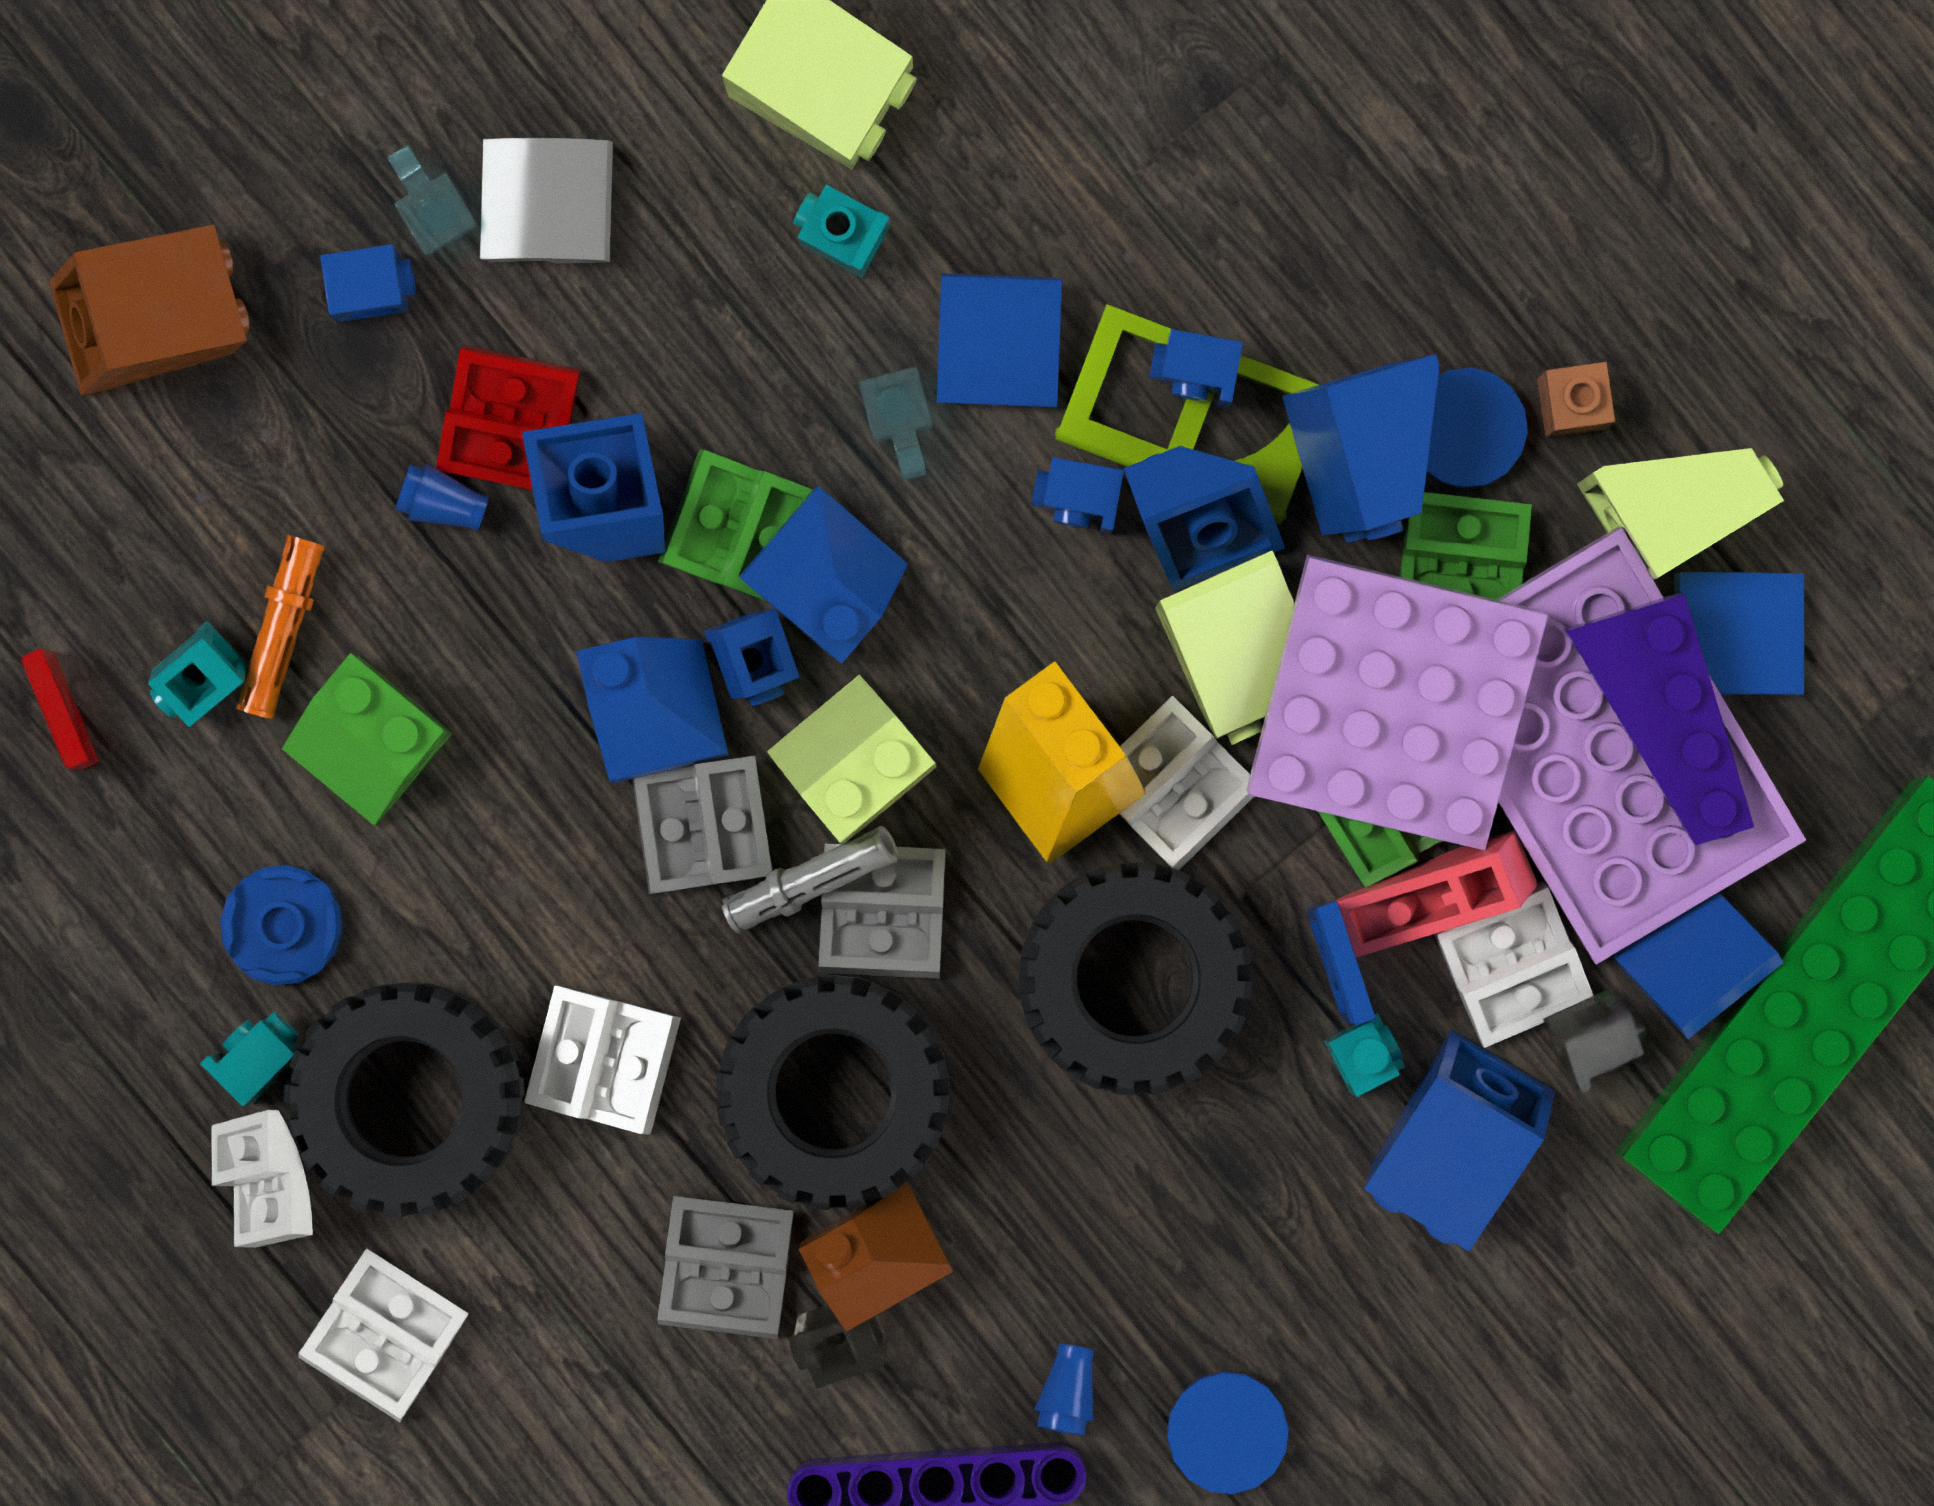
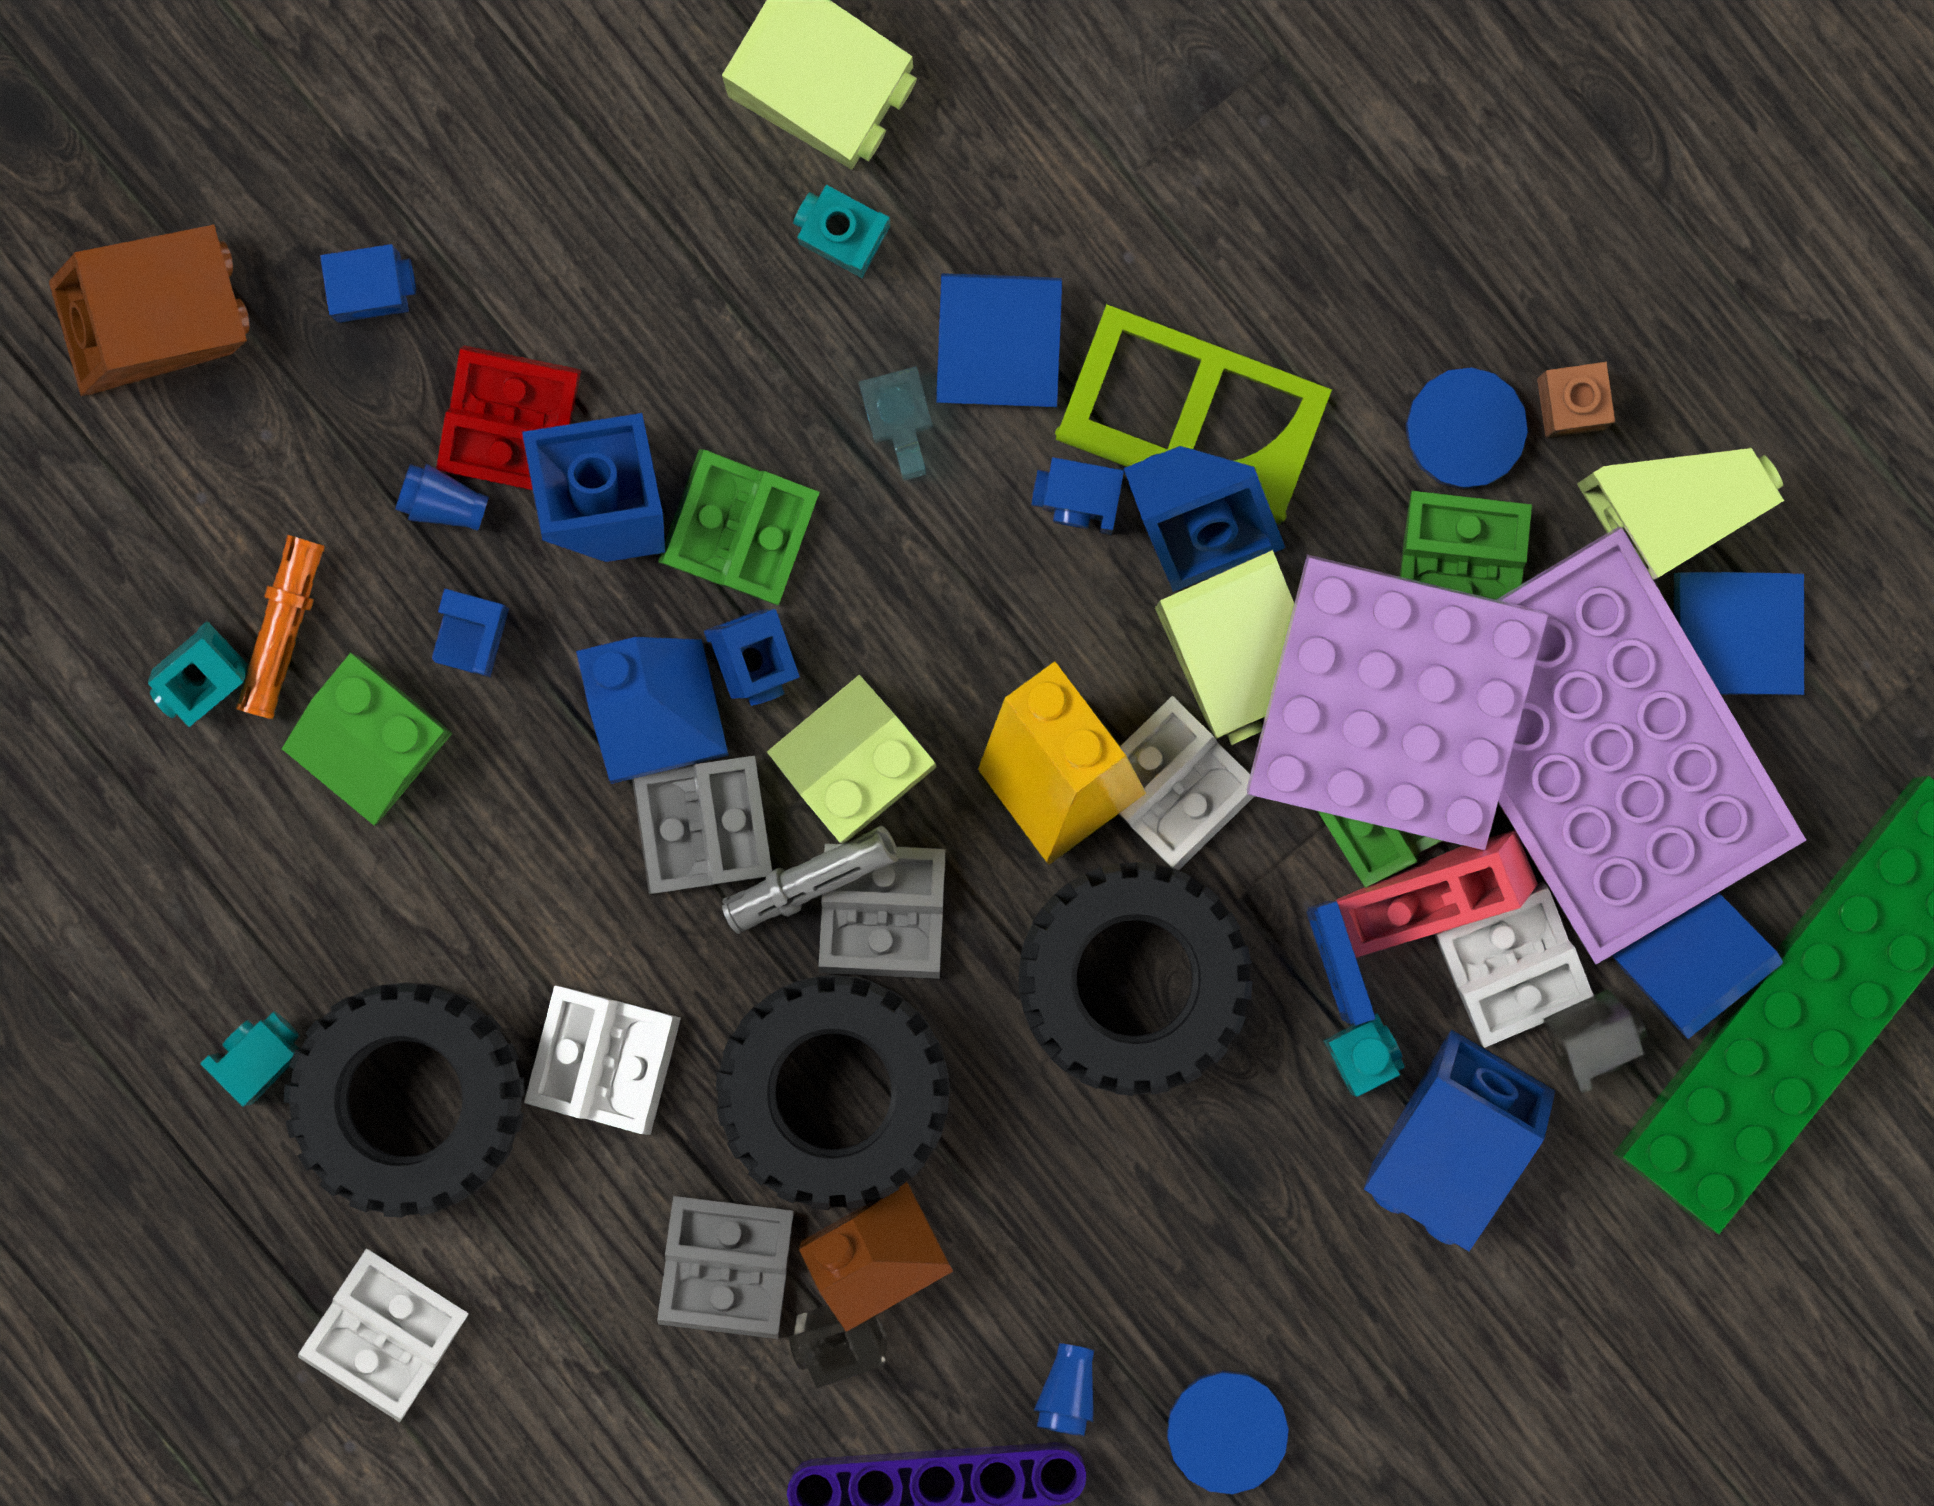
red tile [21,648,100,770] -> none
white slope [212,1110,313,1248] -> none
blue tile [220,865,343,986] -> none
clear light blue plate [387,145,479,257] -> none
light grey slope [480,138,613,264] -> none
blue slope [739,485,908,664] -> none
blue brick [1149,329,1243,409] -> none
blue slope [1282,354,1439,542] -> none
dark purple wing [1564,592,1754,845] -> none
none -> blue panel [432,588,509,678]

